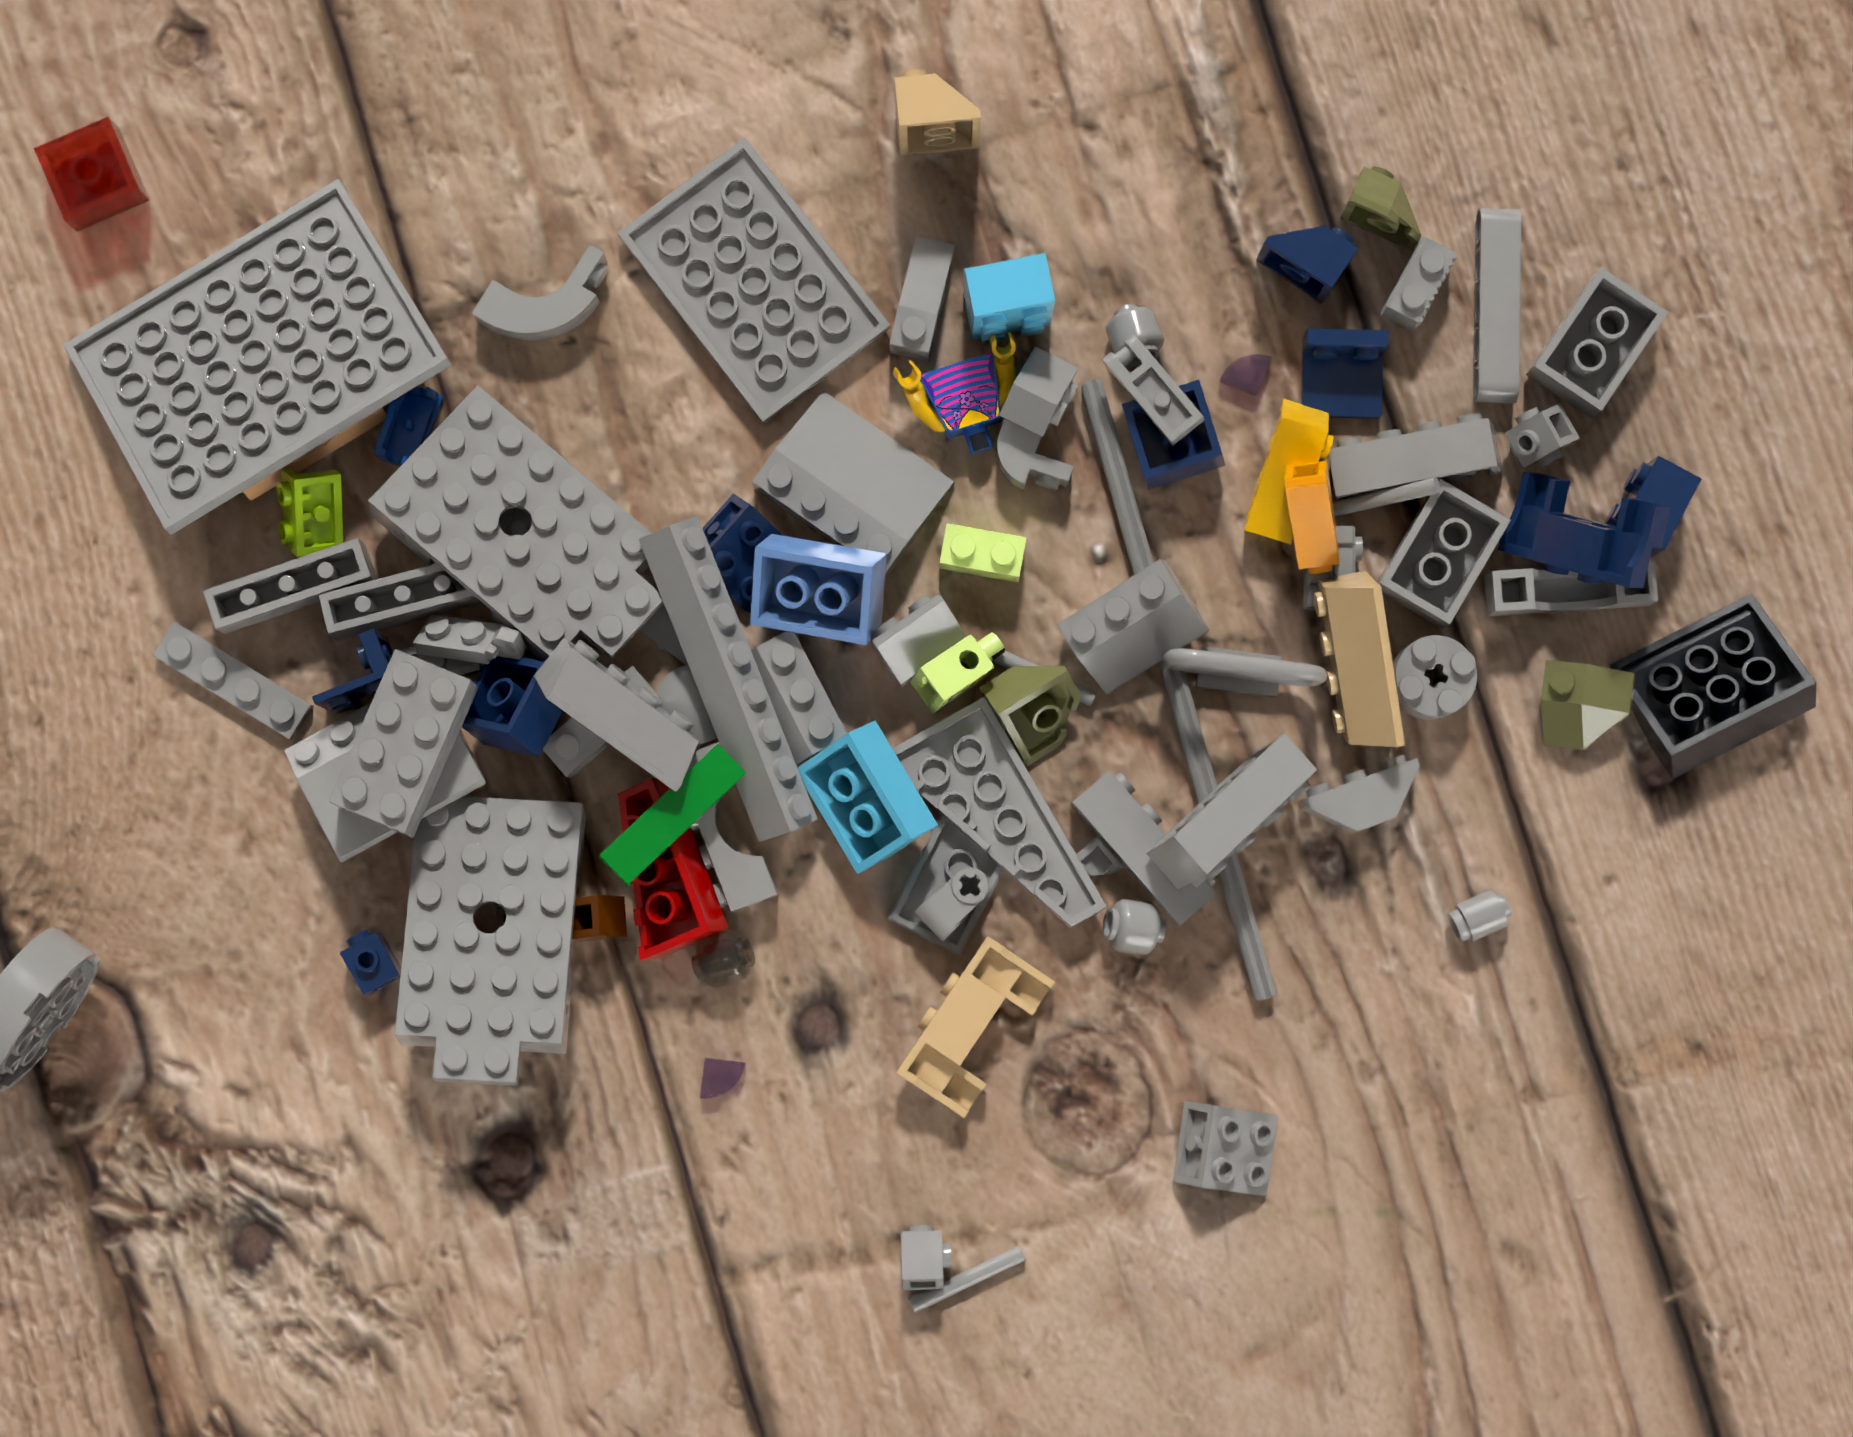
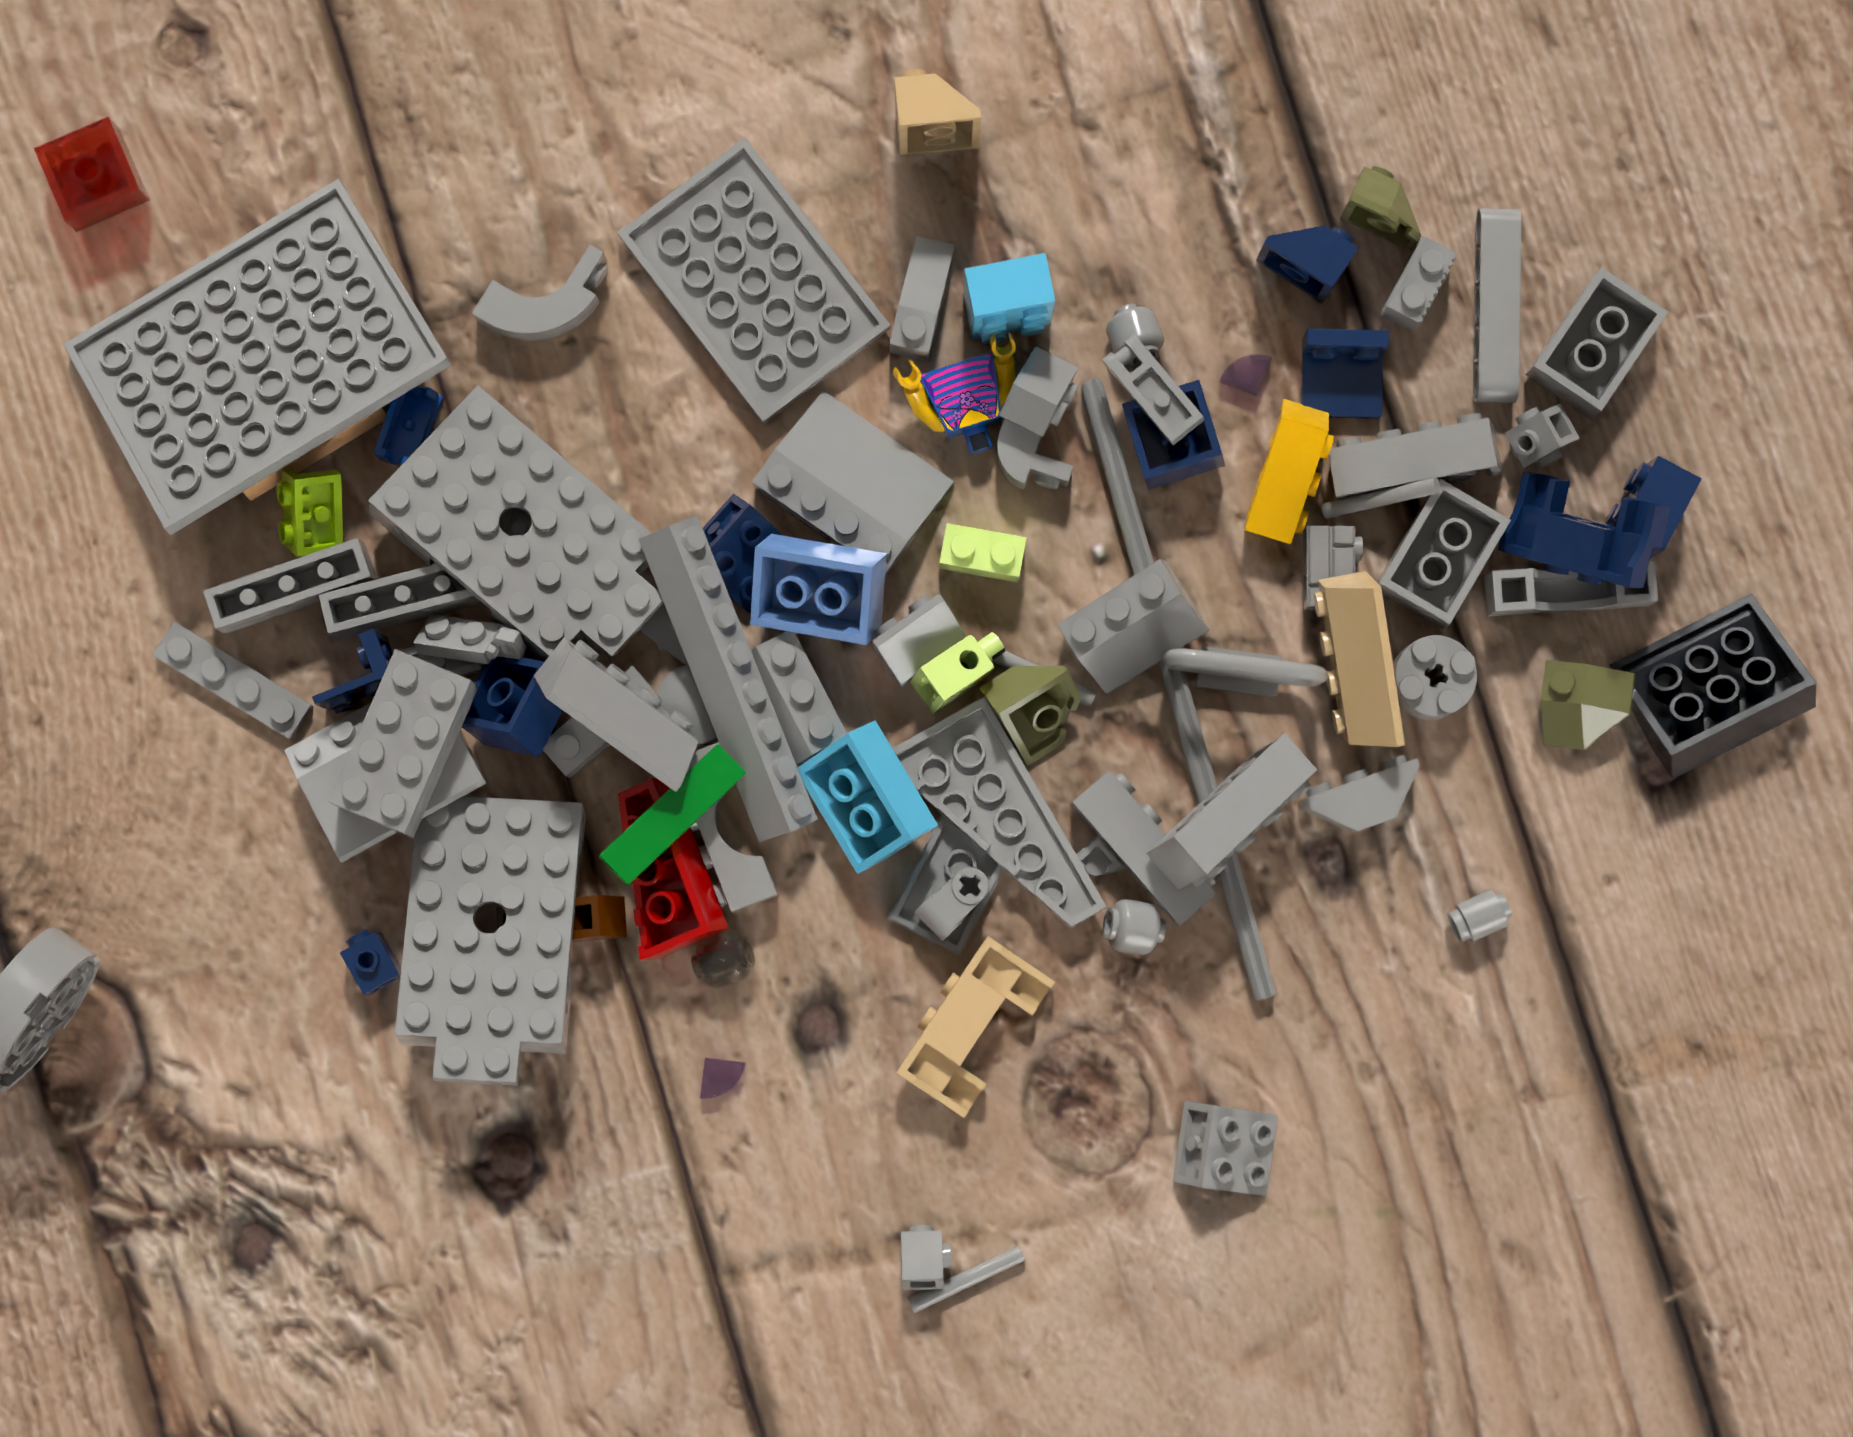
light orange slope [1284,461,1340,574] -> none

